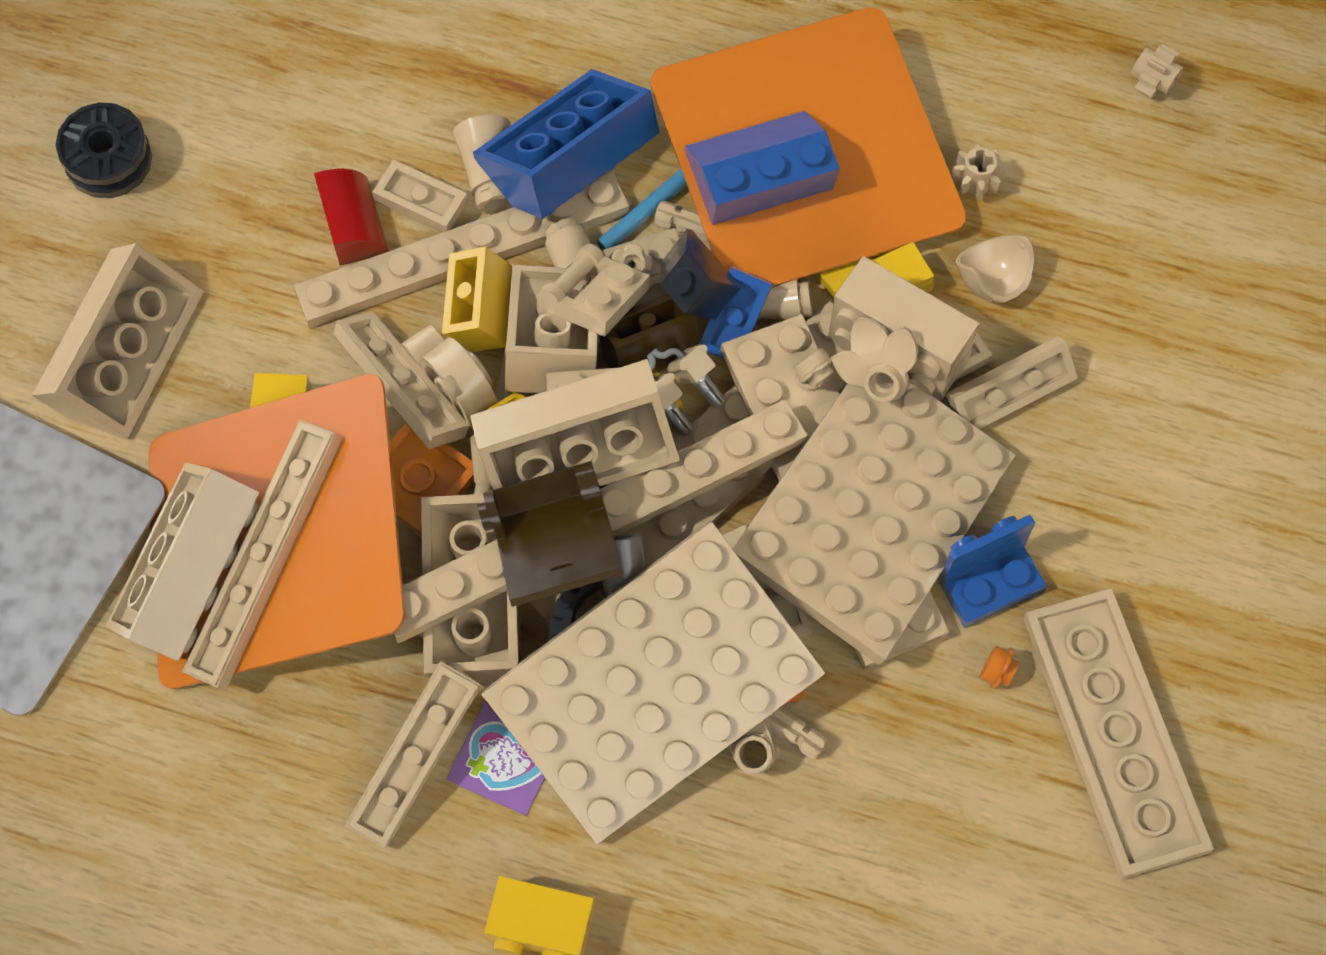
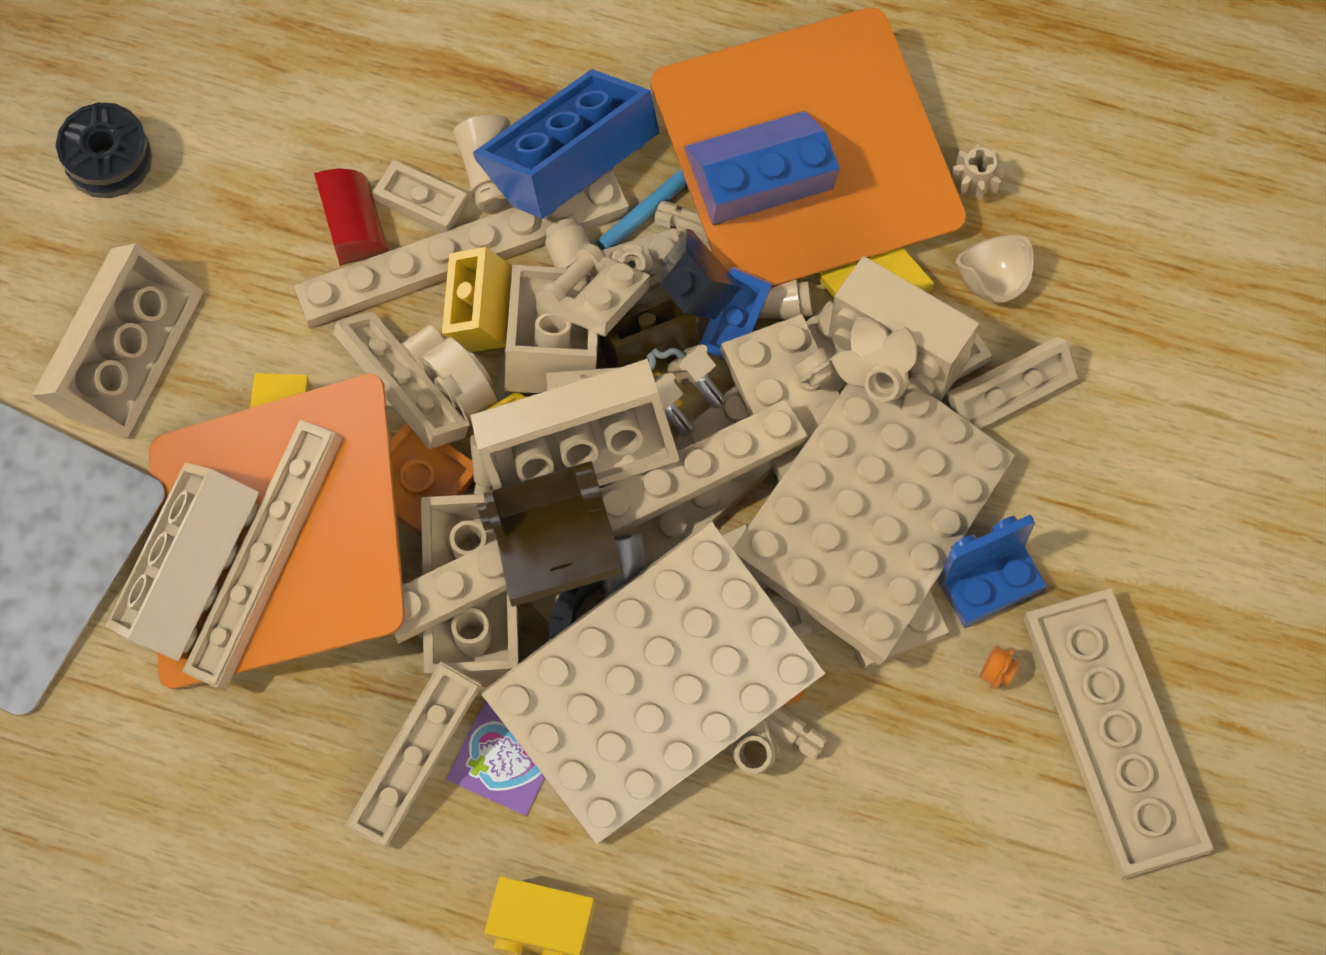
yellow tile [875,242,934,288] -> none
tan gear [1131,44,1183,98] -> none

